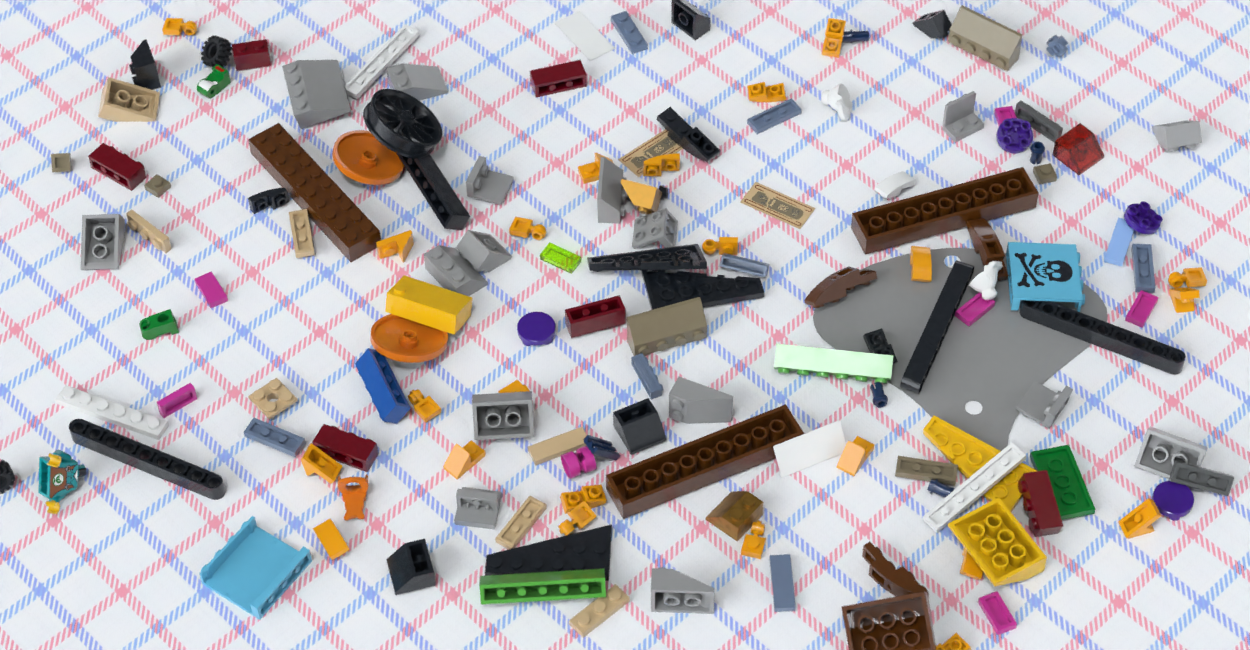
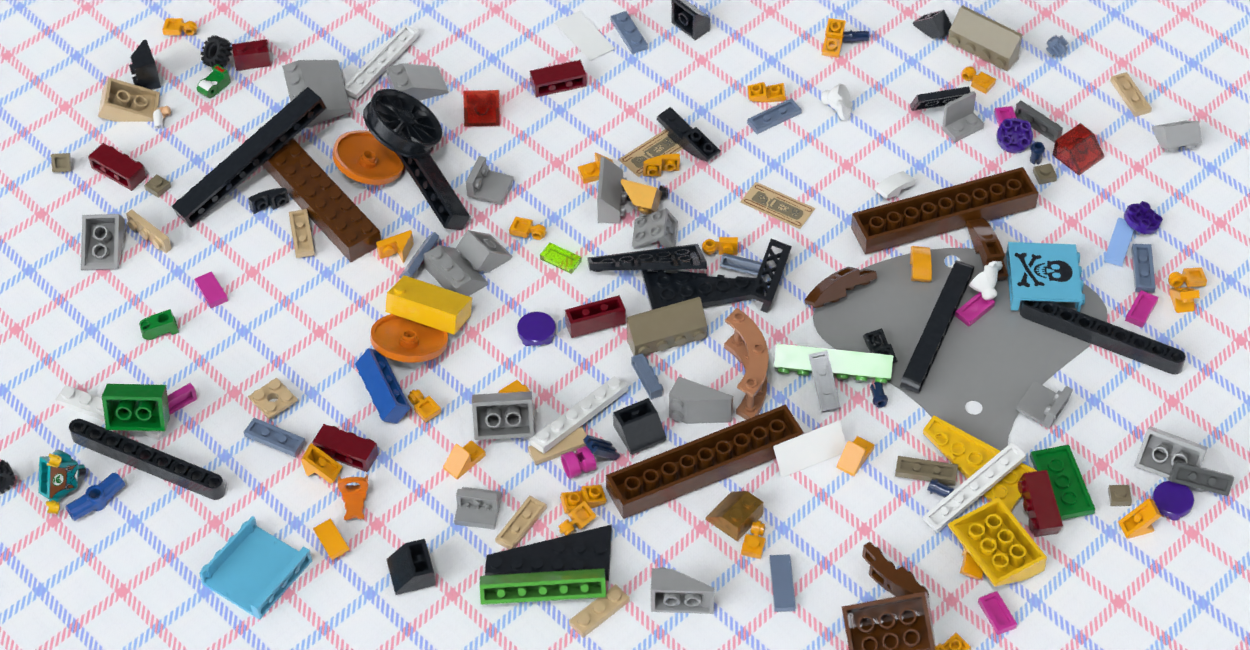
none -> blue piece [65,472,125,521]
none -> green brick [102,384,170,431]
none -> white arm [153,106,171,129]
none -> black brick [171,87,326,228]
none -> sand blue tile [399,232,439,278]
none -> clear red slope [463,90,500,127]
none -> white plate [529,376,628,454]
none -> nougat fence [724,308,769,420]
none -> black fence [749,239,792,313]
none -> plate [808,350,841,412]
none -> black tile [910,86,970,111]
none -> light orange plate [962,66,996,94]
none -> dark tan plate [1108,485,1132,506]
none -> tan tile [1110,72,1152,117]

